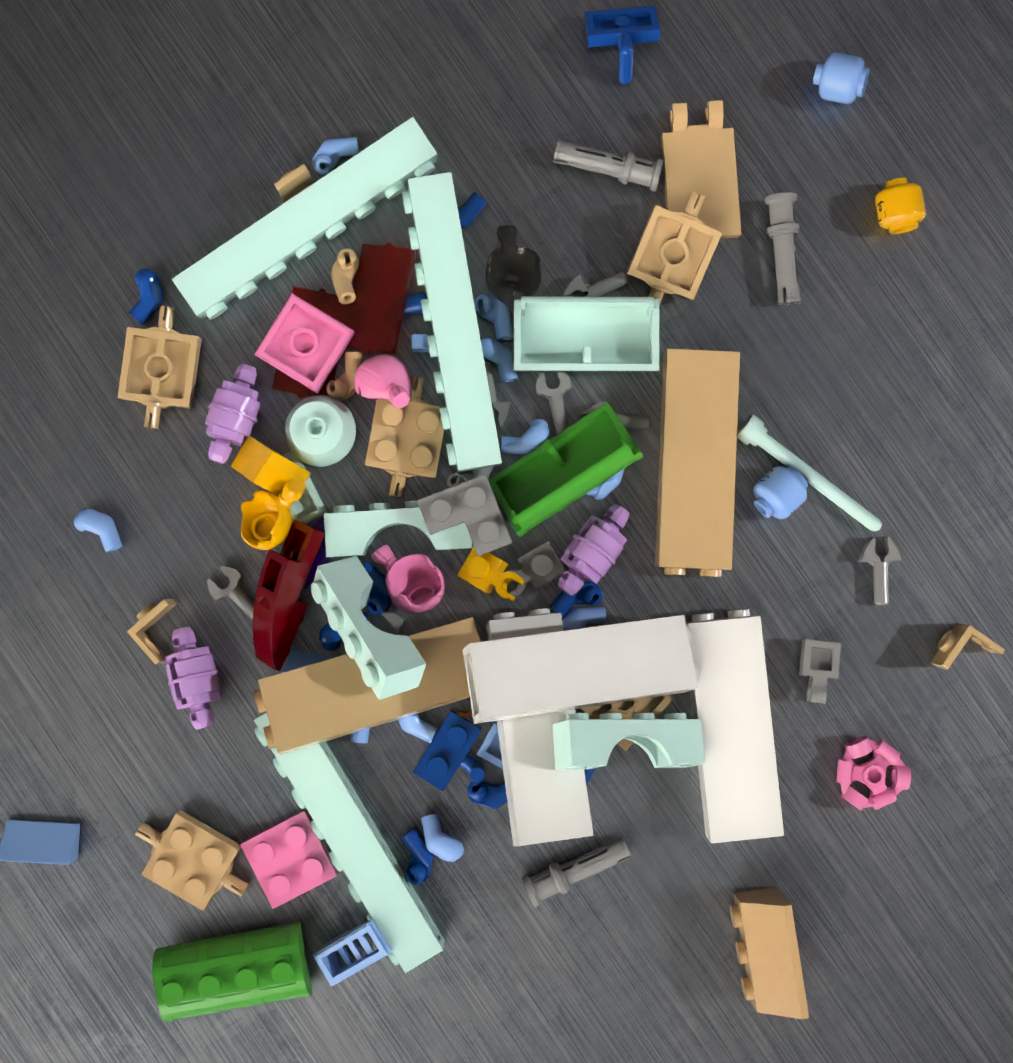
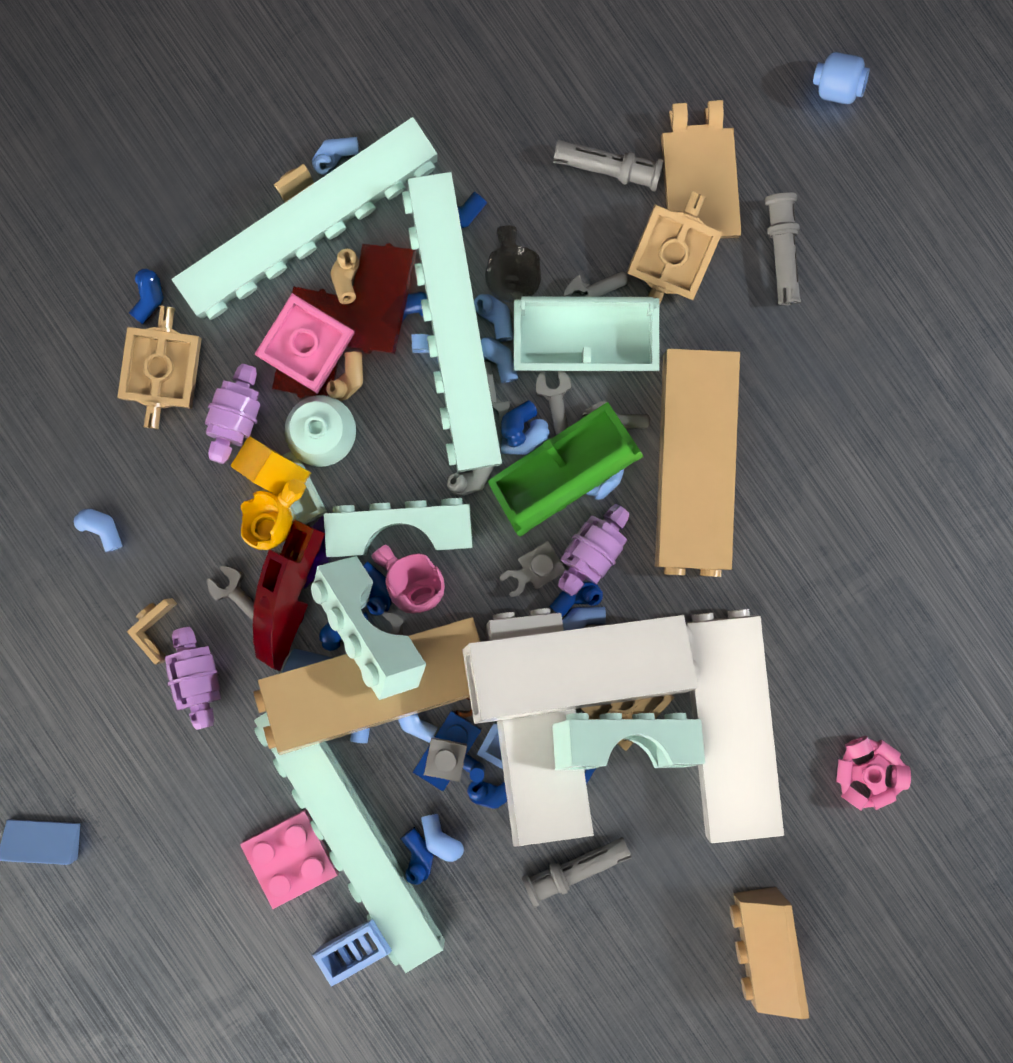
tan plate [135,810,249,911] -> none
bright green container [152,922,313,1022] -> none
bright pink hair [354,354,412,408] -> none
tan plate [365,376,445,498] -> none
light grey plate [417,474,512,556] -> none
yellow plate [457,547,525,601] -> none
blue plate [584,5,660,84] -> none
light aqua piece [737,414,882,532] -> none
light blue head [753,466,808,519] -> none
light grey plate [799,639,841,704] -> none
light grey bar [859,537,902,606] -> none
yellow head [875,177,926,234] -> none
tan bracket [931,623,1005,670] -> none
none -> light grey plate [424,737,467,782]
none -> blue arm [501,400,537,447]

